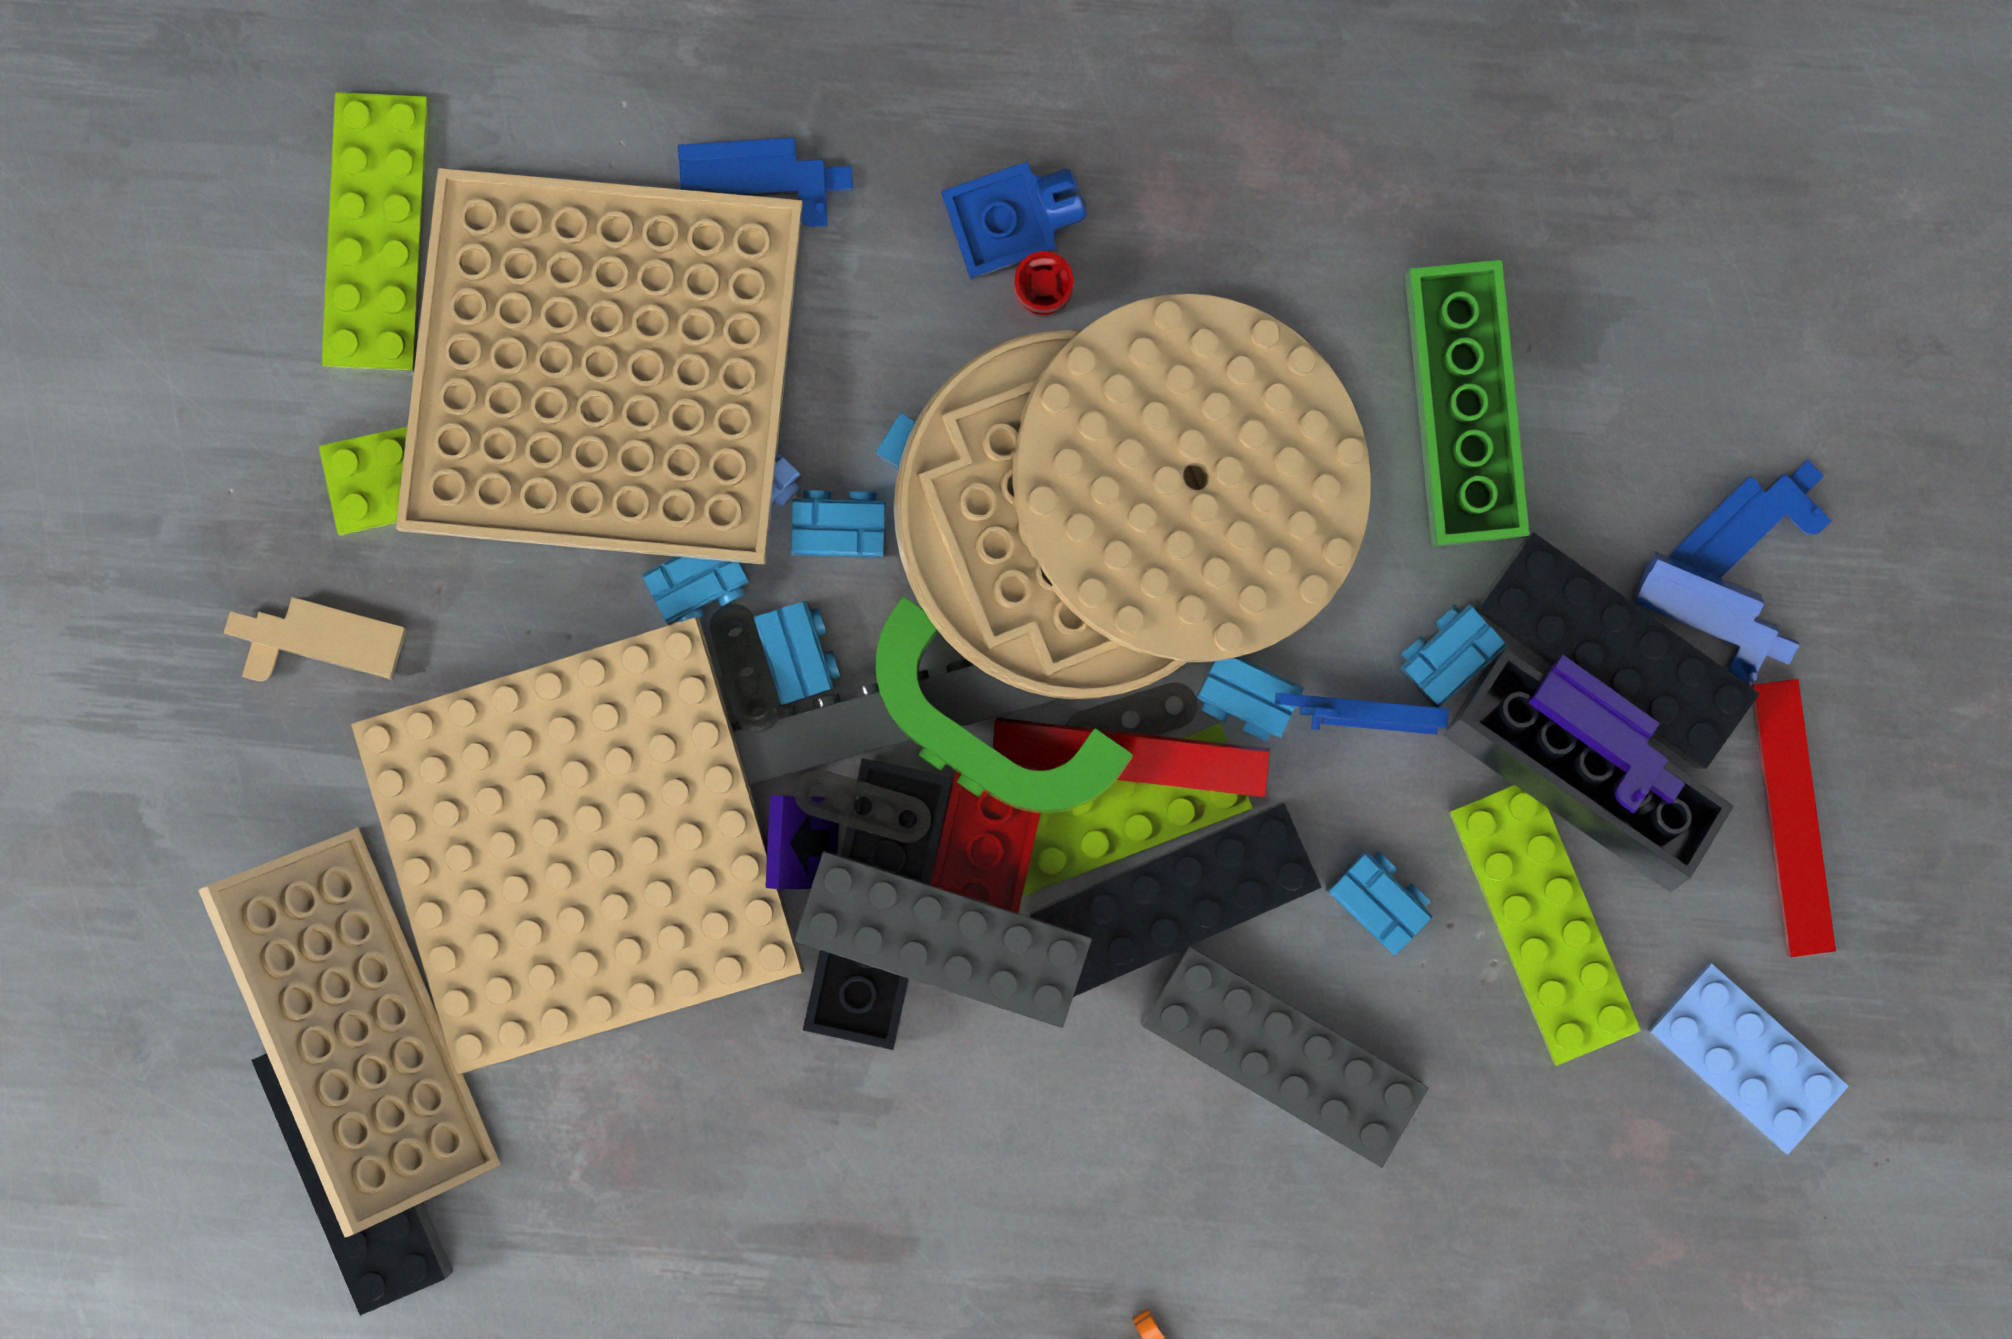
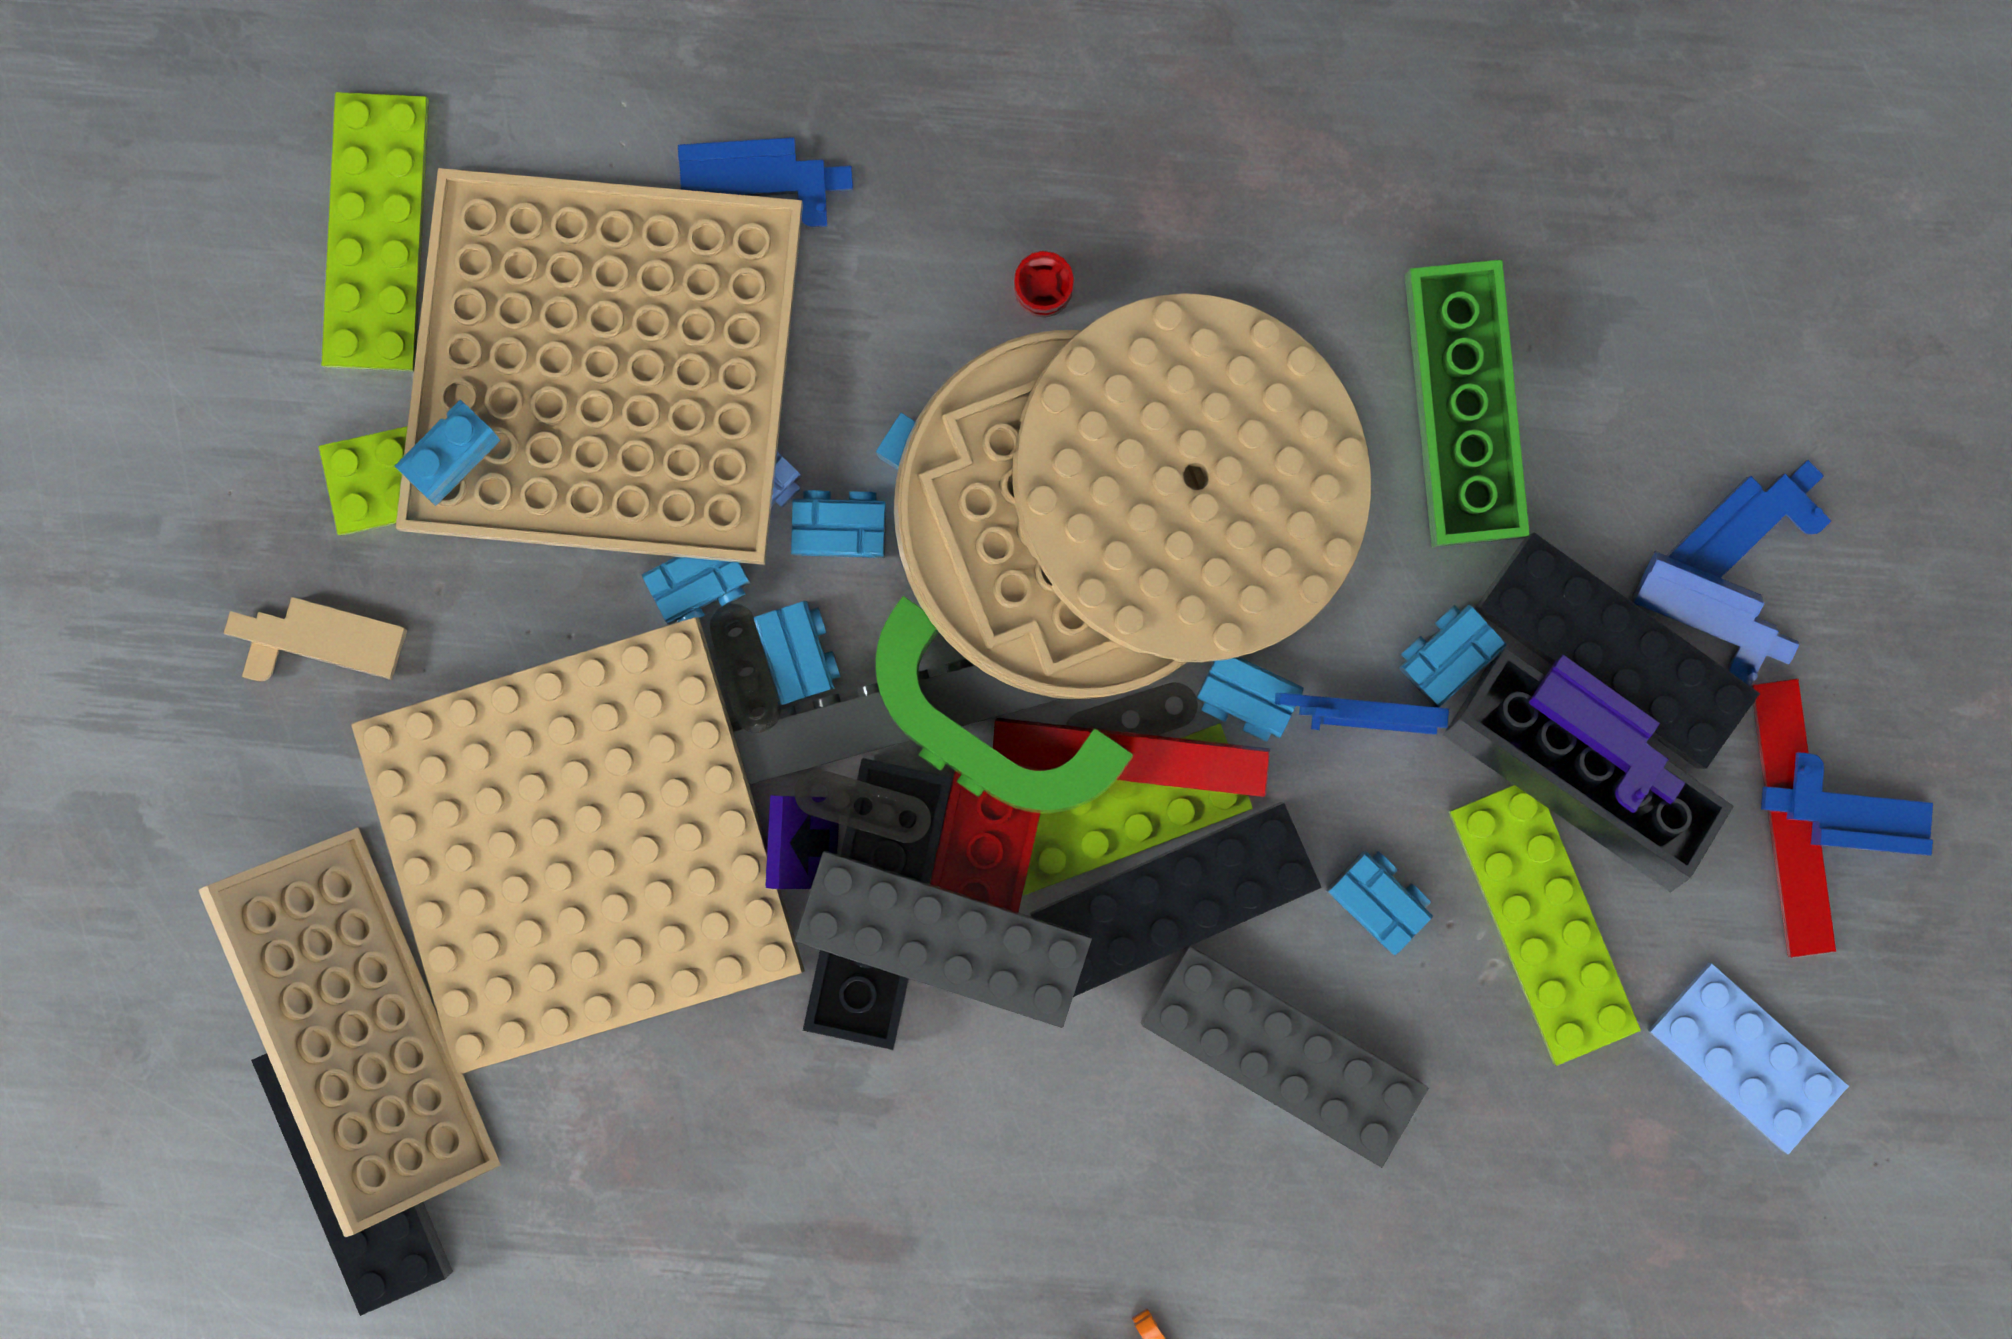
blue plate [941,161,1087,279] -> none
none -> dark azure brick [395,400,501,506]
none -> blue piece [1761,753,1933,856]

